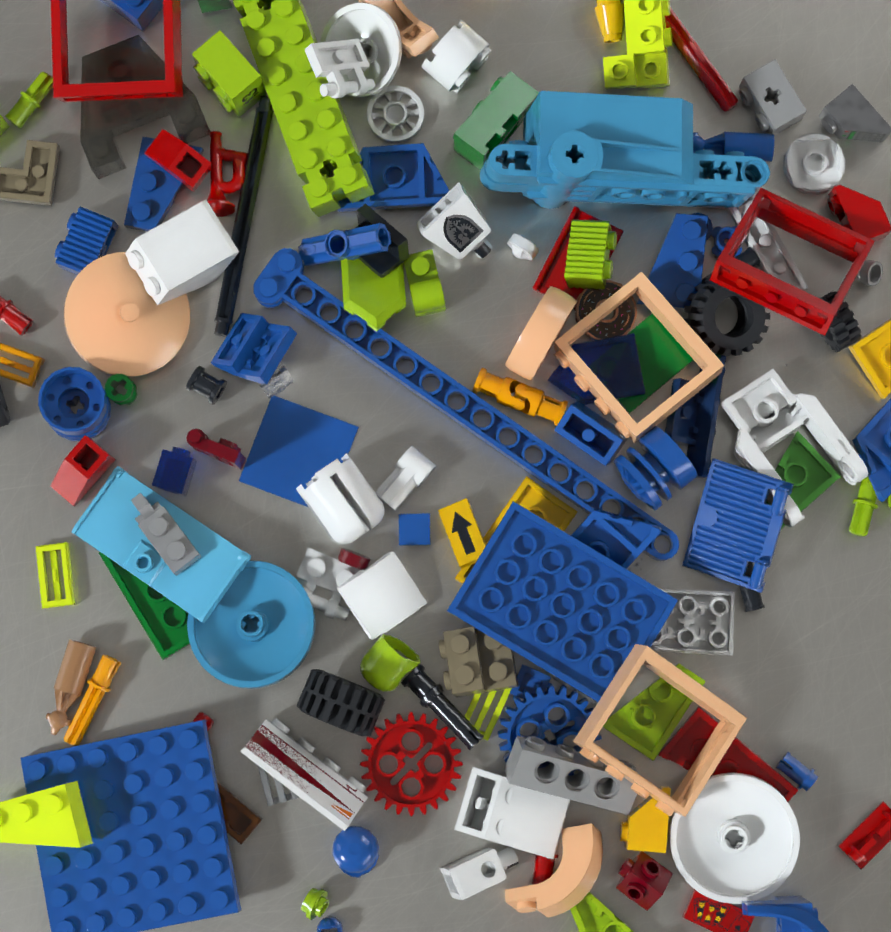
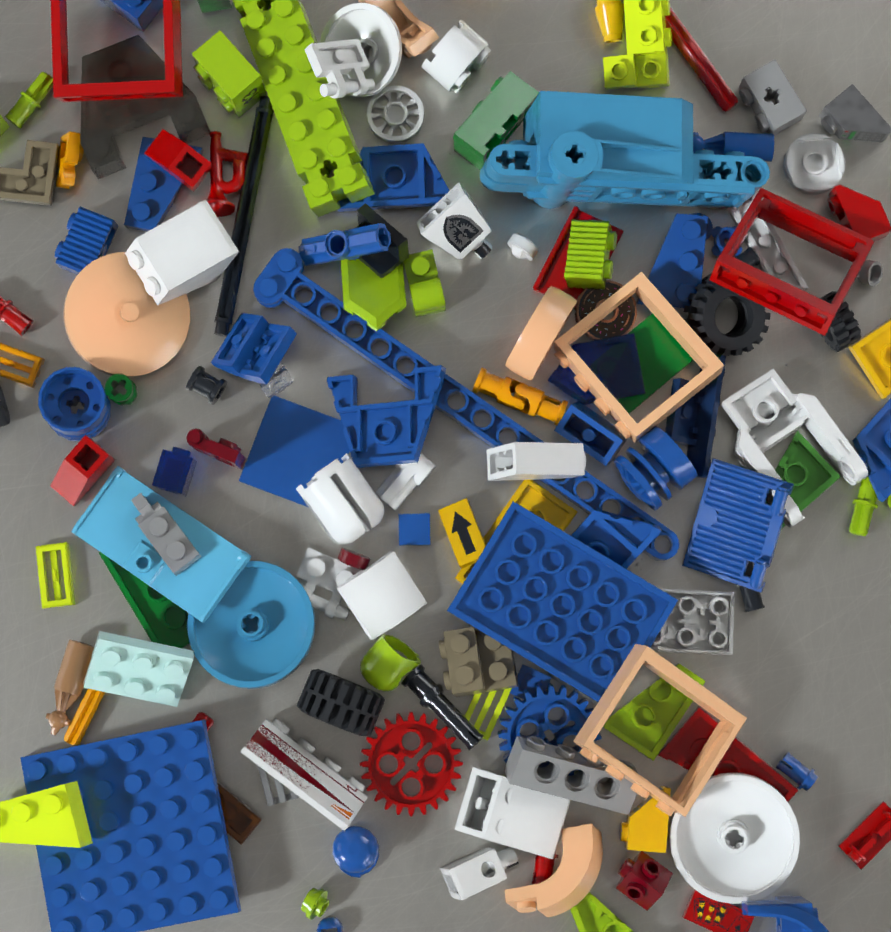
none -> light orange plate [56,131,84,189]
none -> light aqua plate [83,631,194,707]
none -> blue wing [327,365,446,468]
none -> white slope [487,442,587,481]

